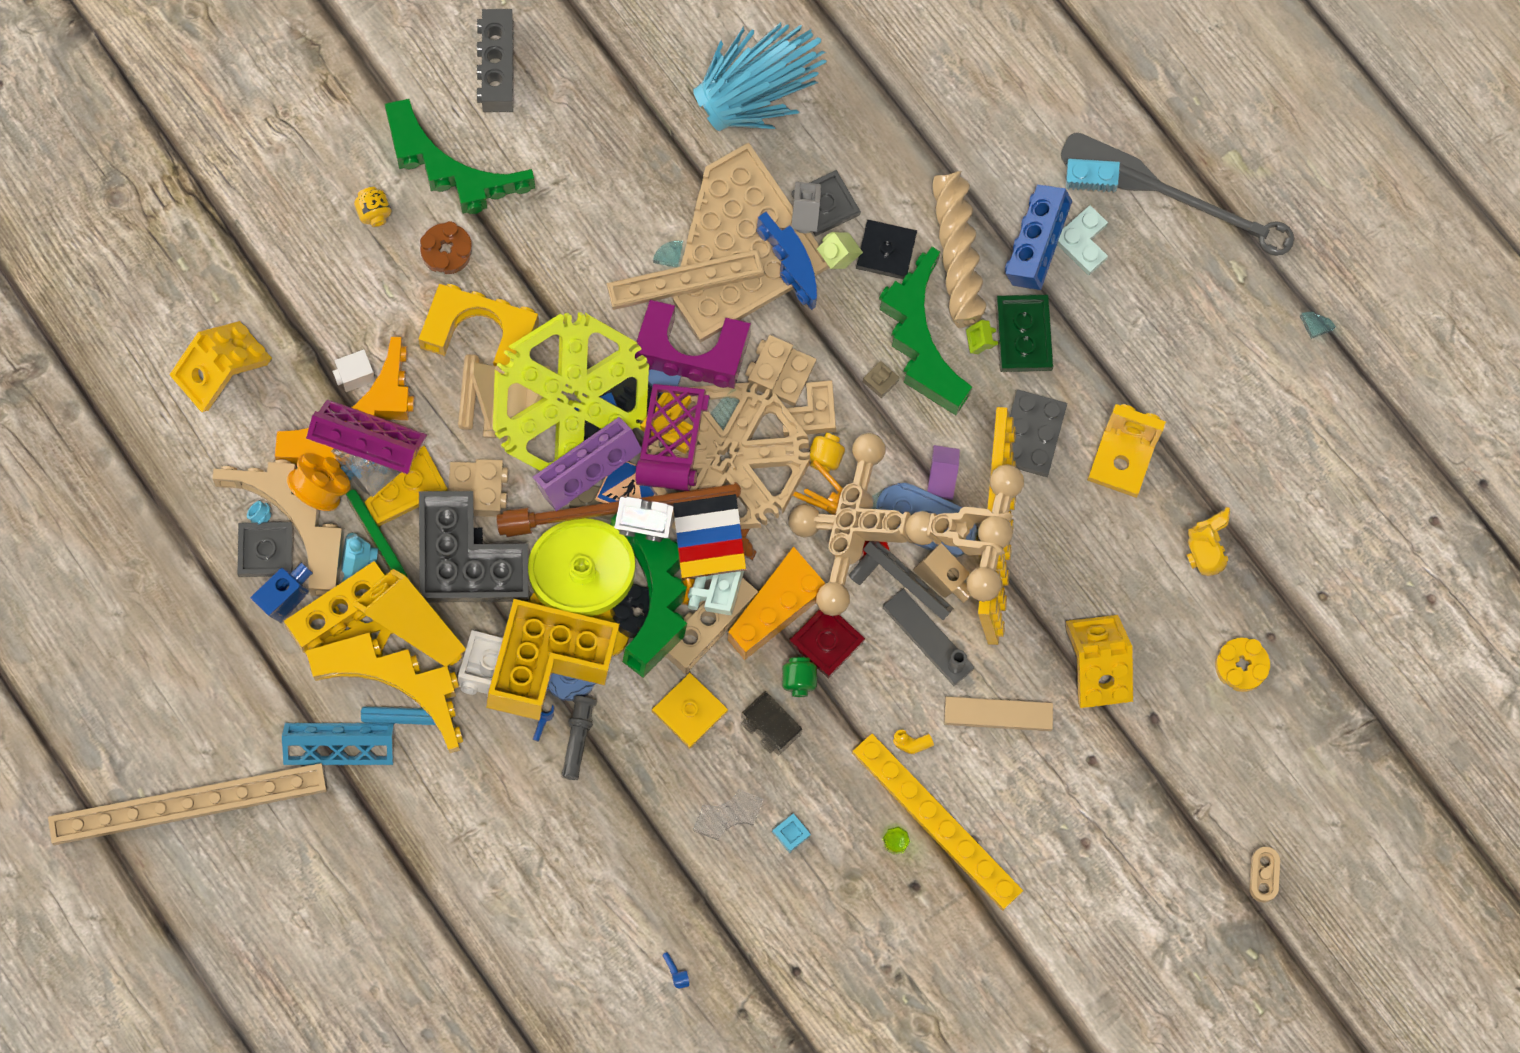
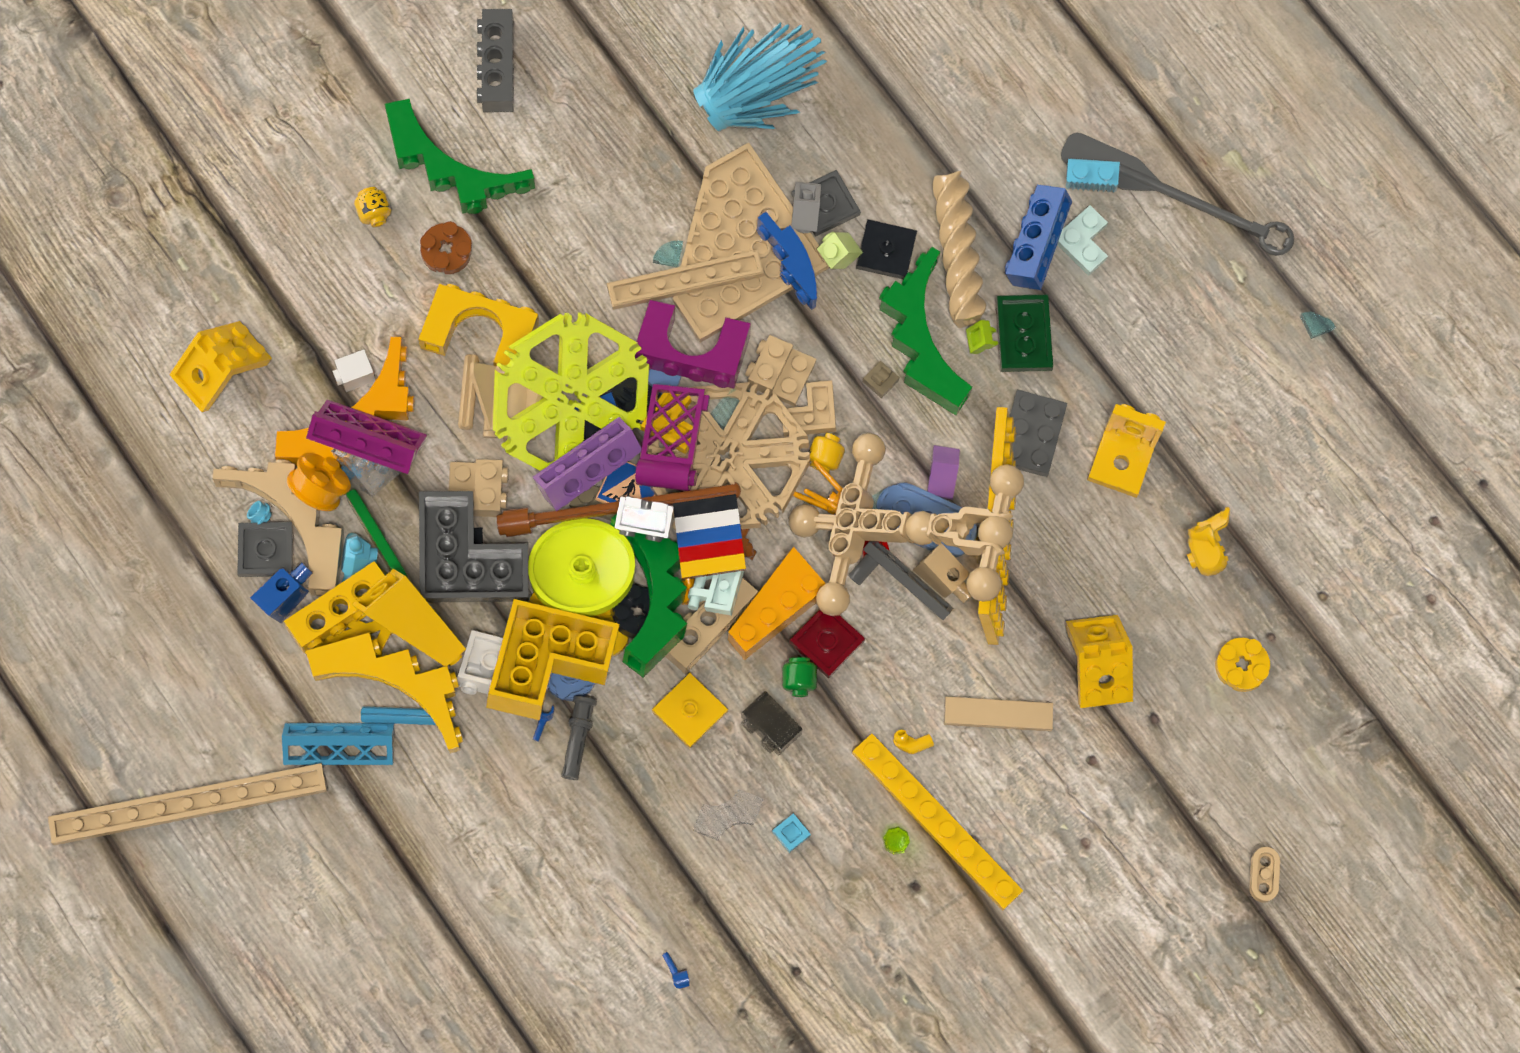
yellow wing [364,445,448,527] -> none
dark grey piece [883,589,975,686] -> none

